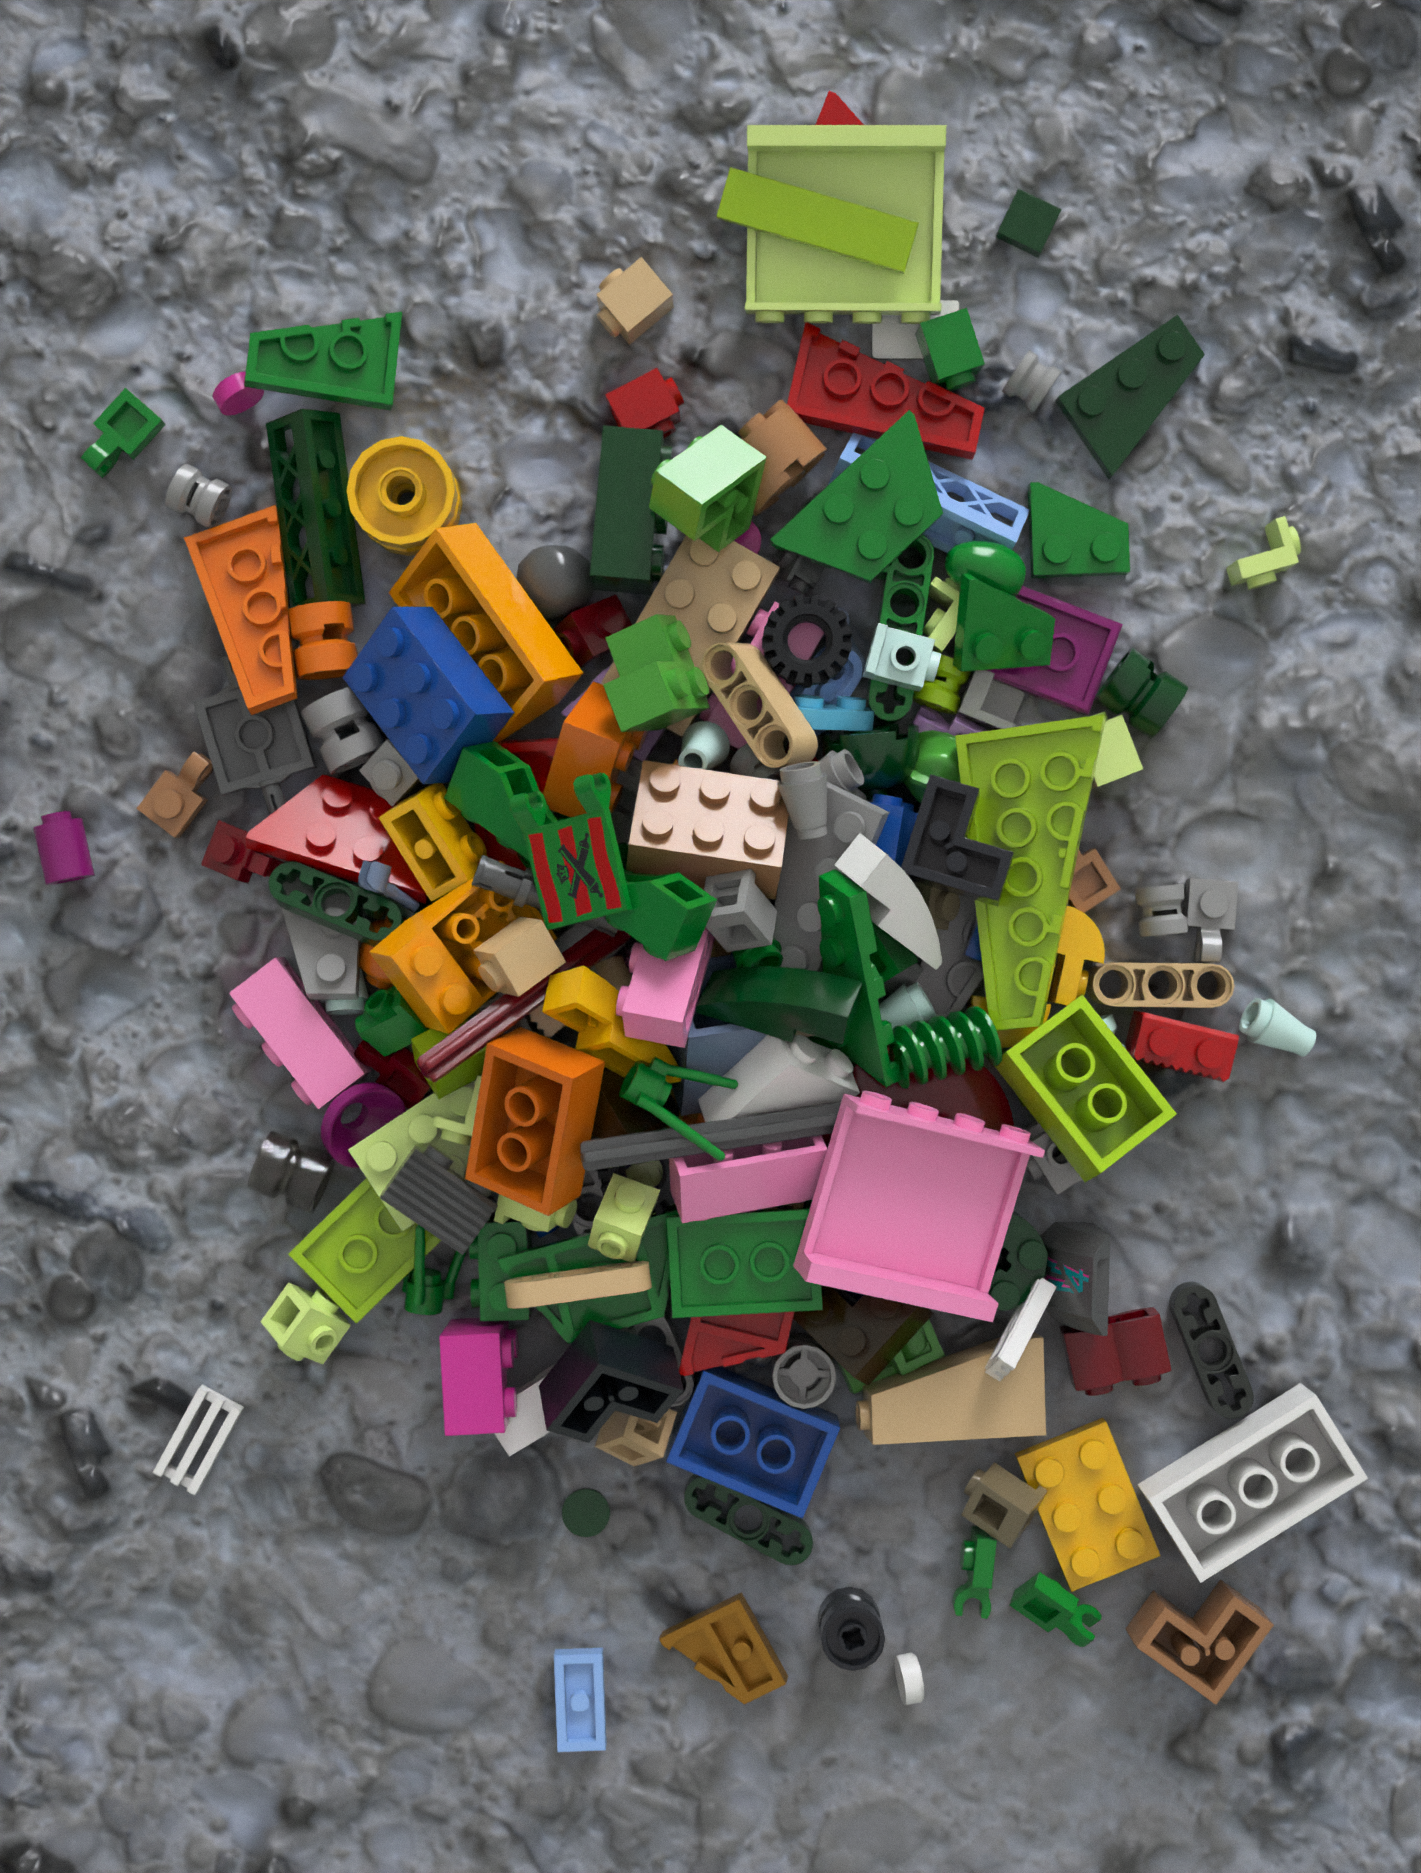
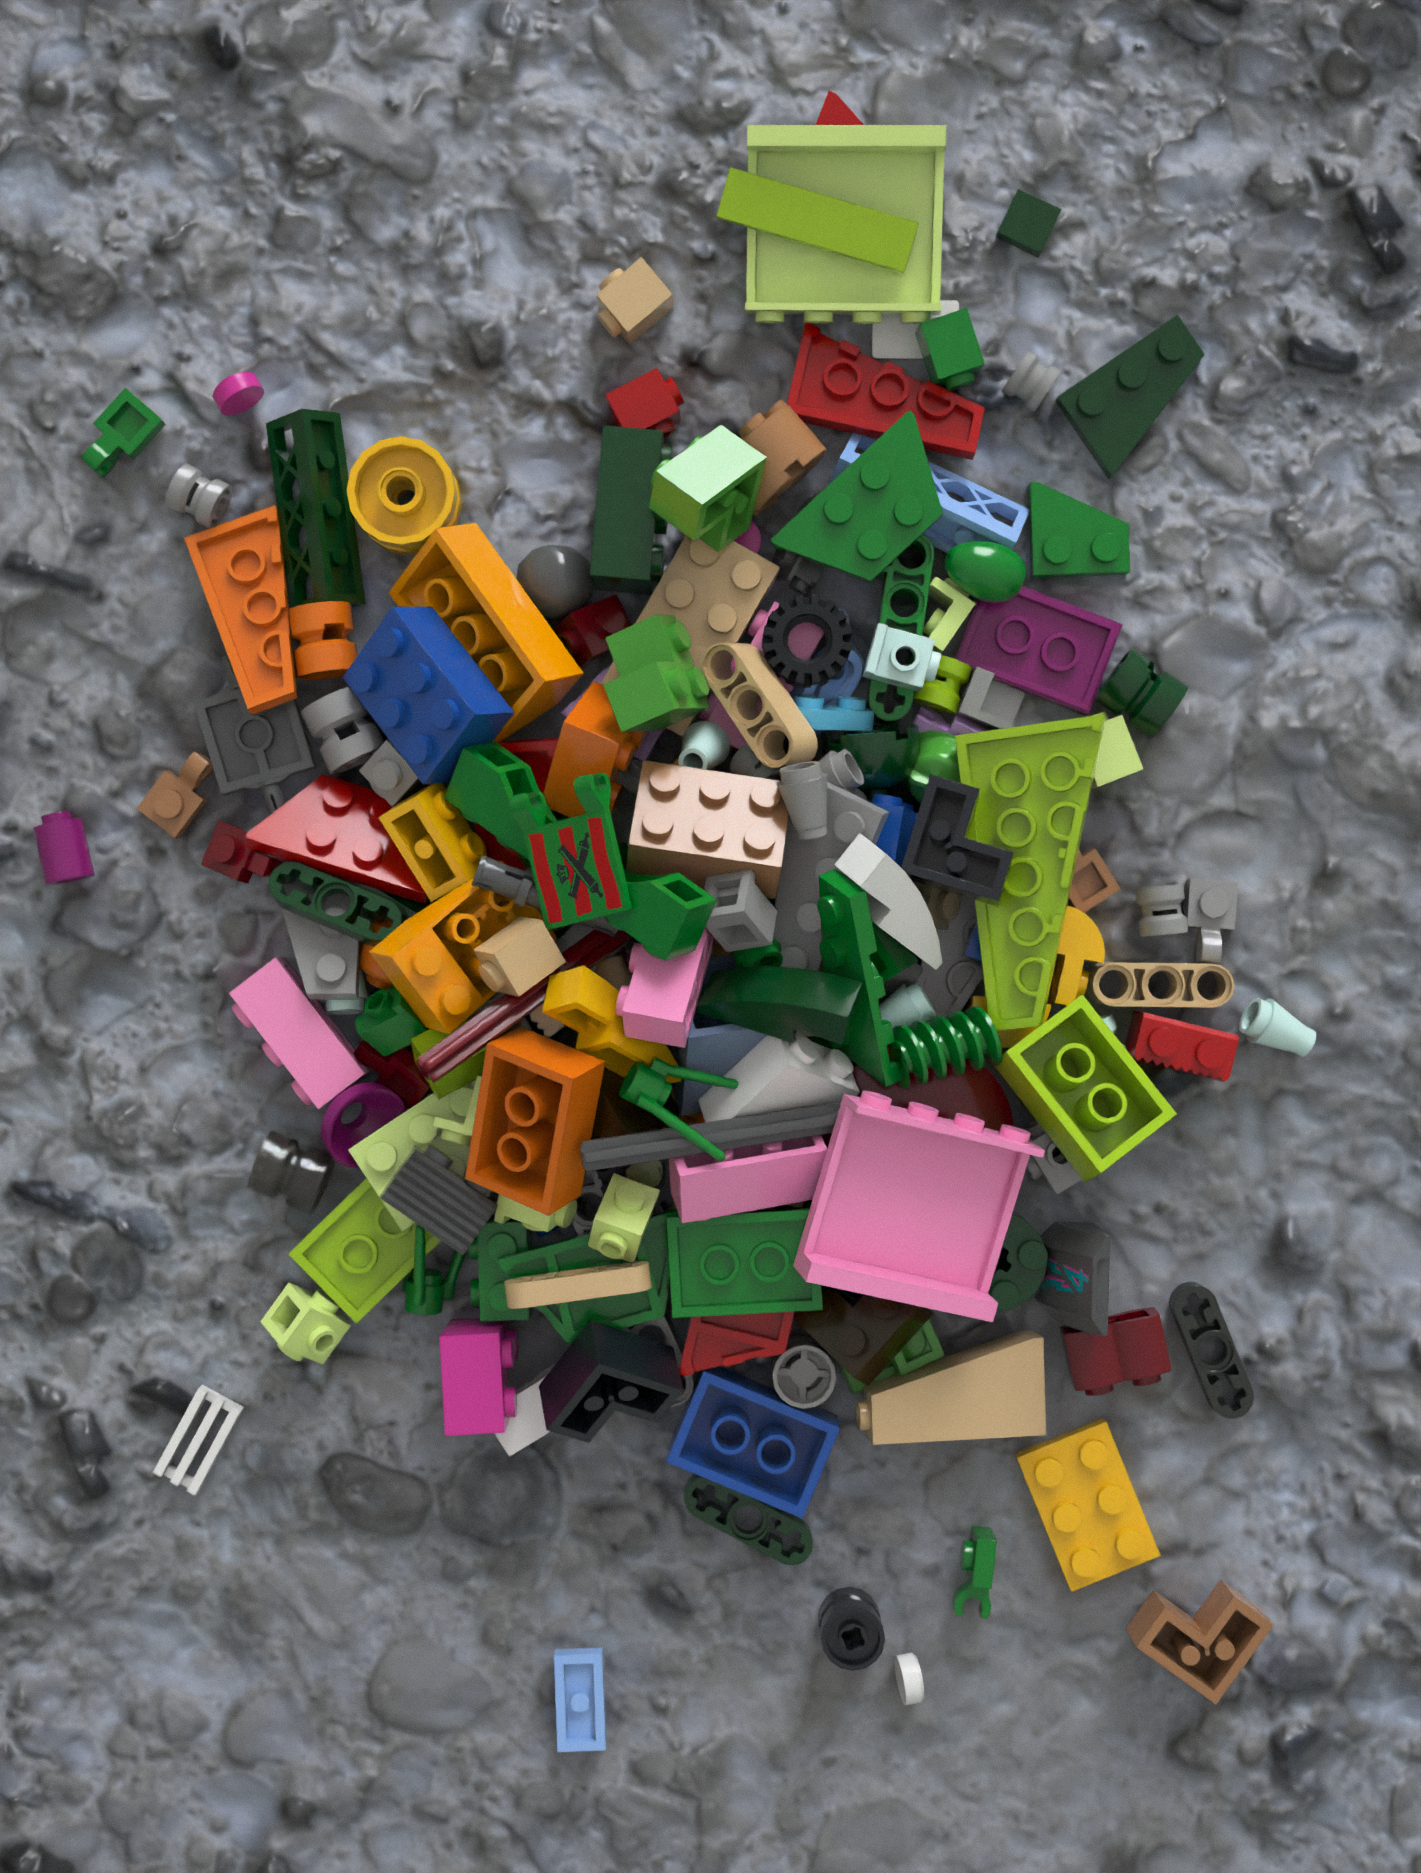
green wing [244,311,402,411] -> none
sand blue hand [358,860,419,913] -> none
dark green piece [562,1488,610,1537] -> none
tan brick [595,1408,677,1467] -> none
pearl gold wing [659,1592,788,1704] -> none
green wing [953,574,1055,672] -> none
dark tan brick [961,1462,1047,1549] -> none
white tile [985,1278,1057,1381] -> none
green plate [1009,1572,1102,1647] -> none
white brick [1138,1383,1368,1583] -> none
yellowish green bracket [1226,516,1301,590] -> none

